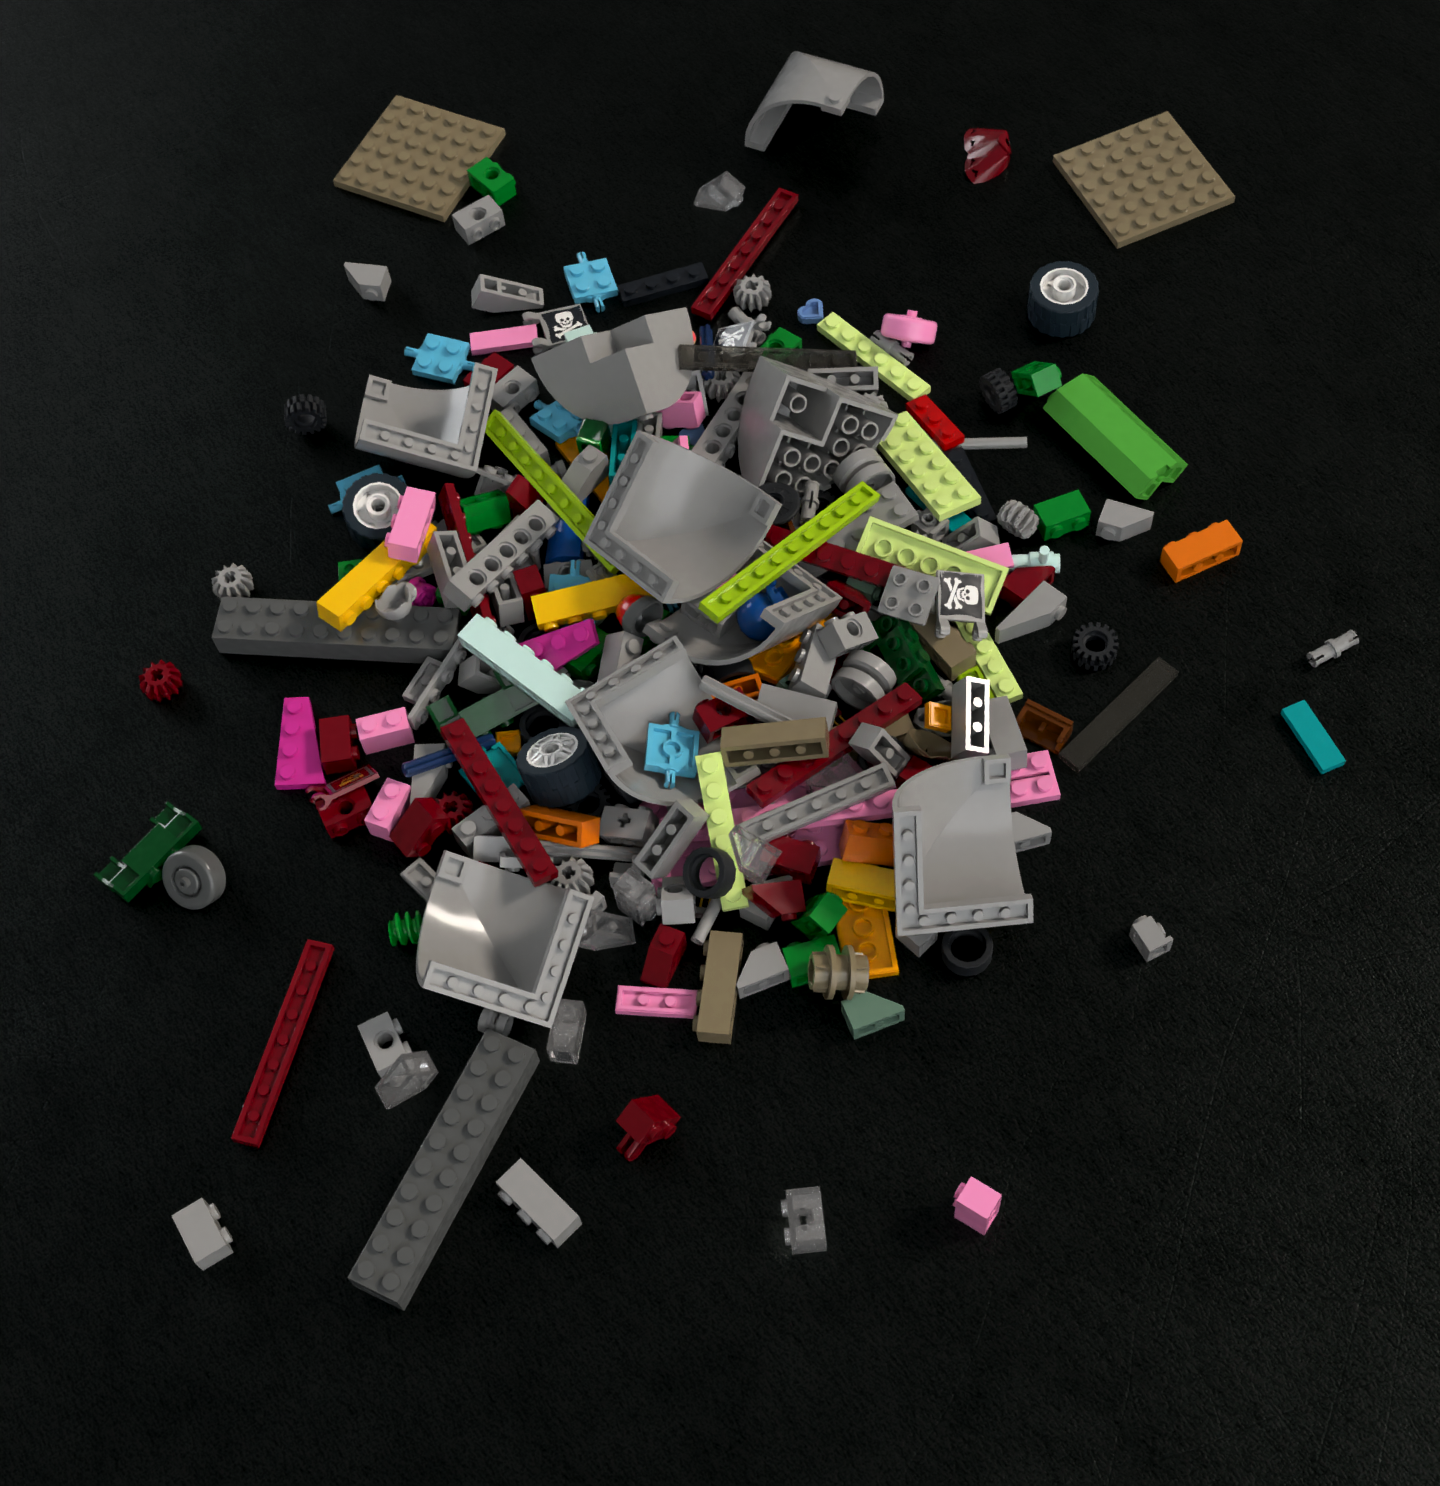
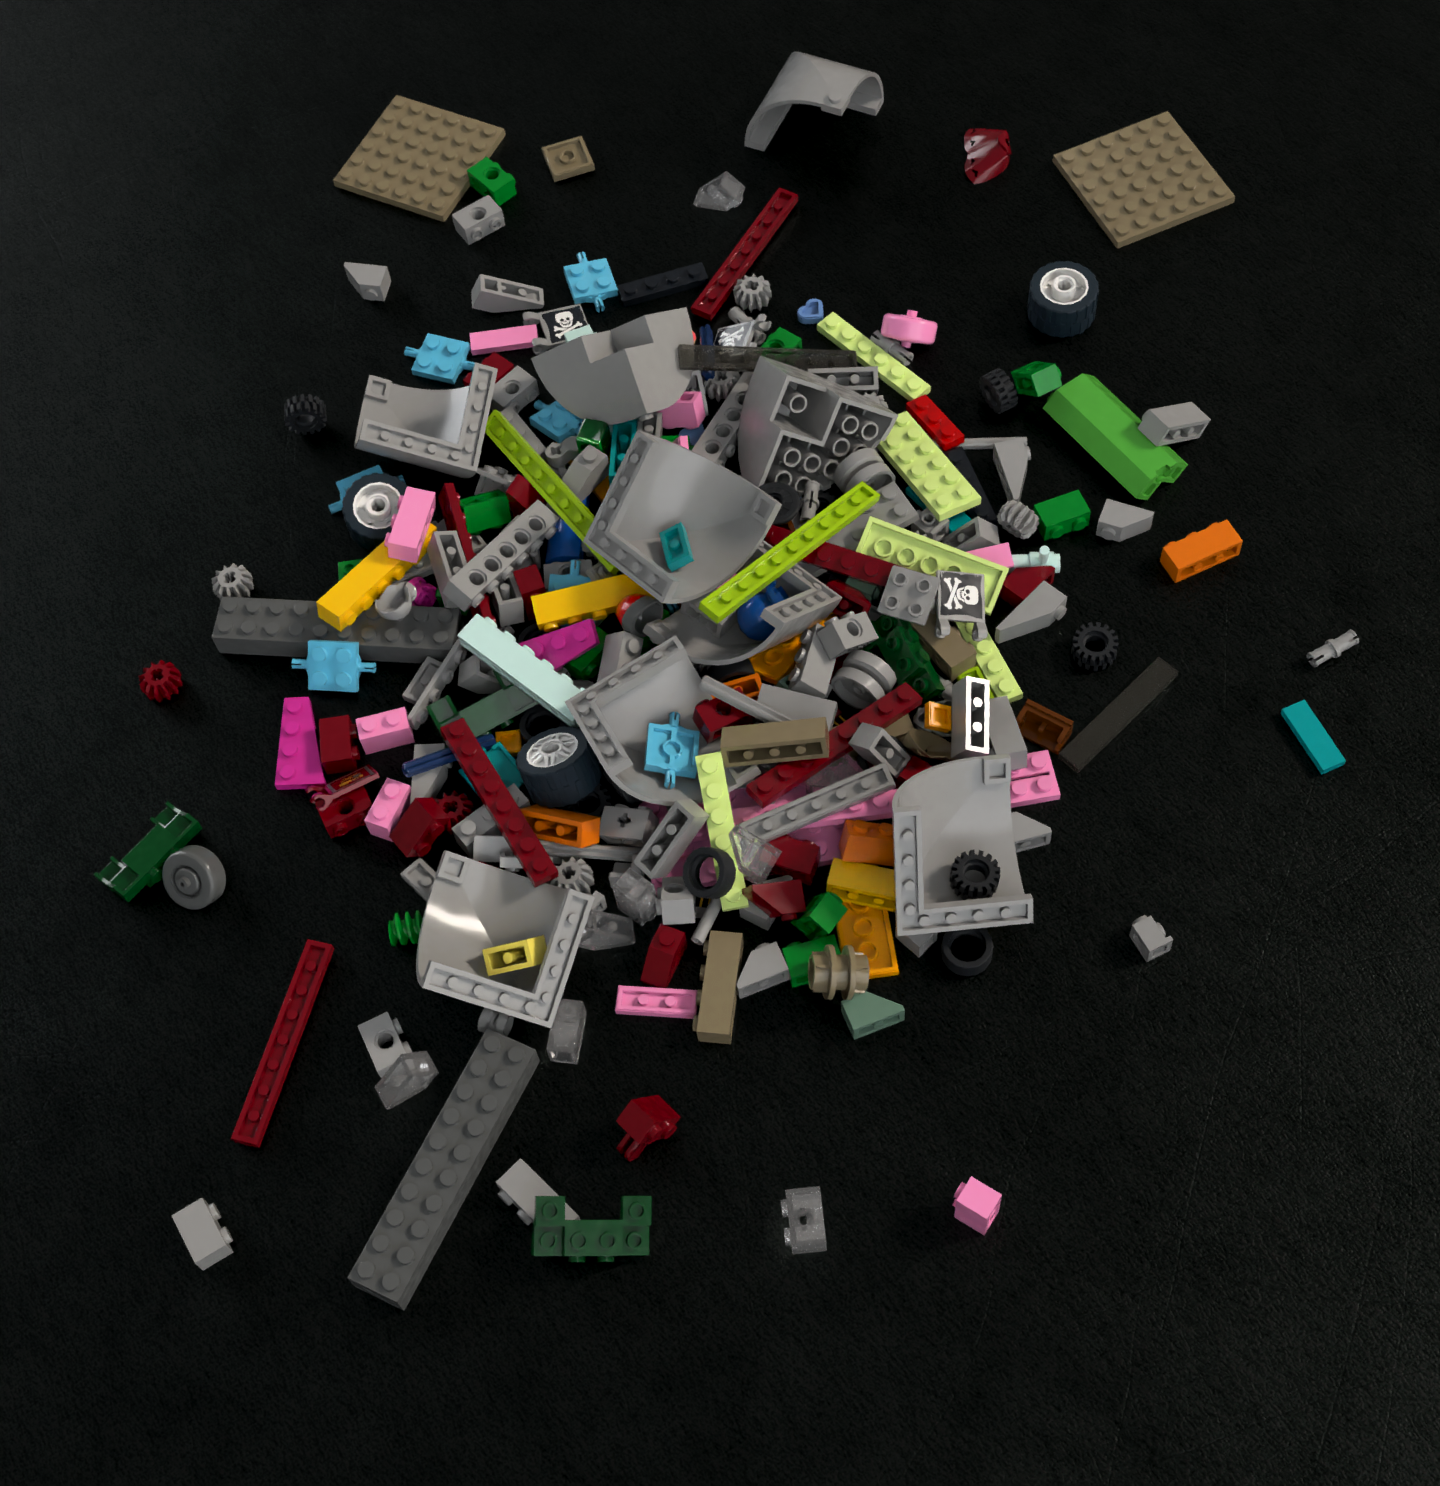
none -> medium azure plate [292,640,376,692]
none -> light yellow brick [482,935,547,976]
none -> dark green bracket [531,1196,652,1262]
none -> dark tan plate [541,136,595,182]
none -> light grey piece [545,436,579,468]
none -> teal plate [659,522,694,572]
none -> black tyre [949,850,1001,900]
none -> light grey slope [993,438,1031,502]
none -> light grey brick [1137,402,1211,446]

